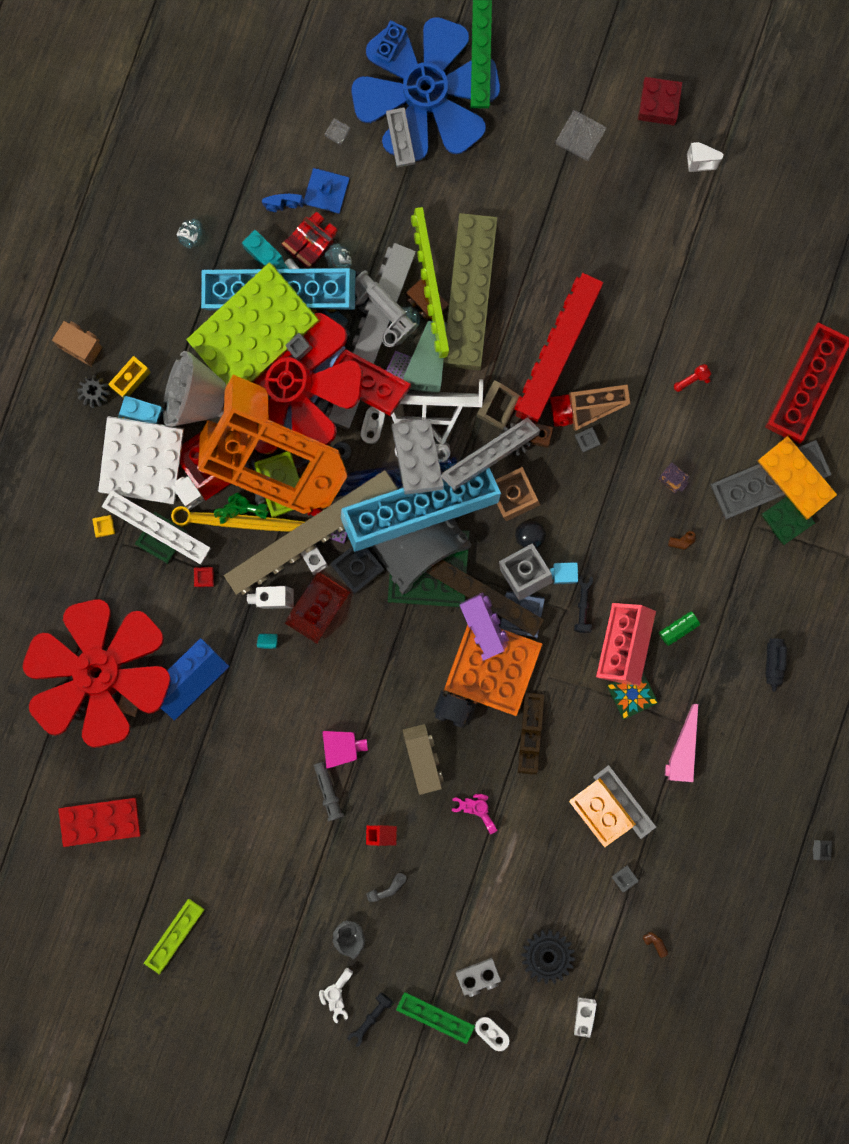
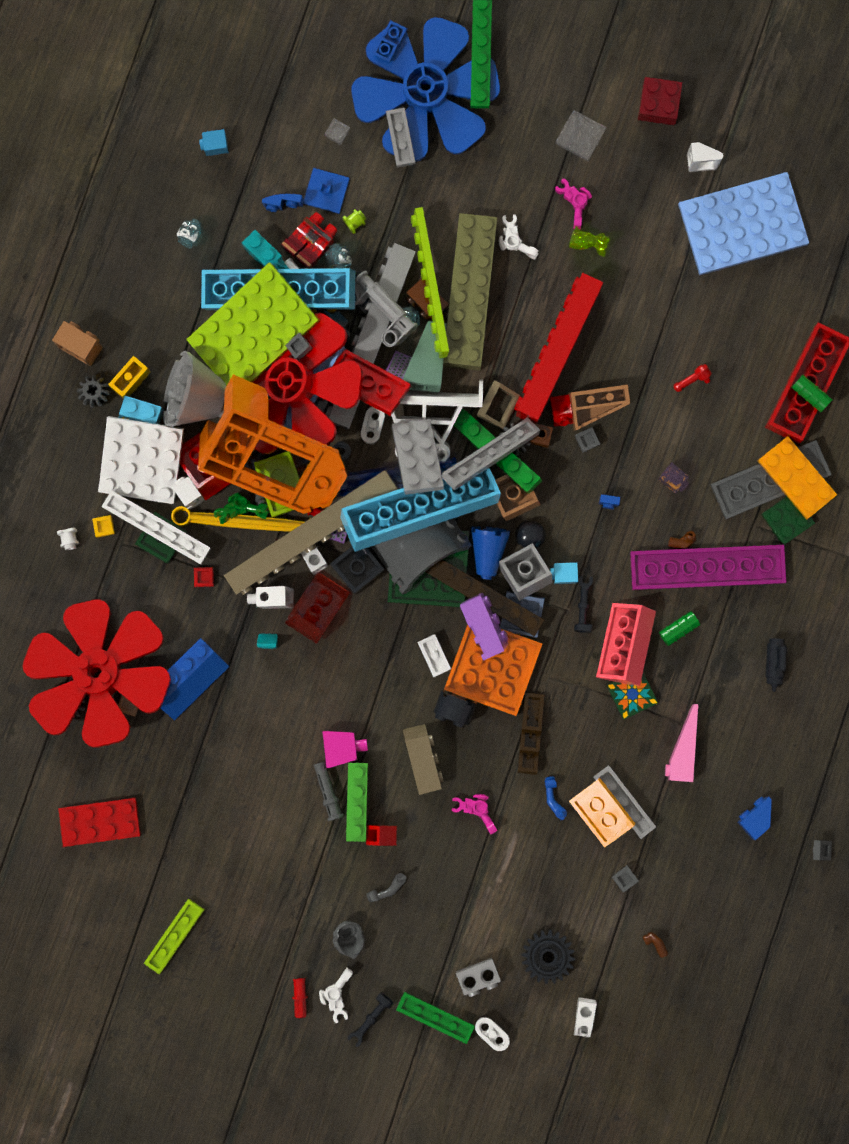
none -> white brick [57,528,79,550]
none -> dark azure brick [199,129,229,156]
none -> red axle [292,978,308,1018]
none -> lime brick [342,209,366,234]
none -> bright green arch [346,763,368,842]
none -> white plate [417,634,451,677]
none -> green plate [451,408,542,494]
none -> blue cone [471,526,510,580]
none -> white piece [499,215,539,260]
none -> blue piece [545,777,567,820]
none -> dark pink piece [555,178,592,230]
none -> clear neon green animal [569,226,610,256]
none -> blue plate [599,494,620,509]
none -> magenta plate [630,545,786,590]
none -> light blue plate [678,172,809,275]
none -> blue slope [738,797,772,840]
none -> green axle [791,375,832,412]

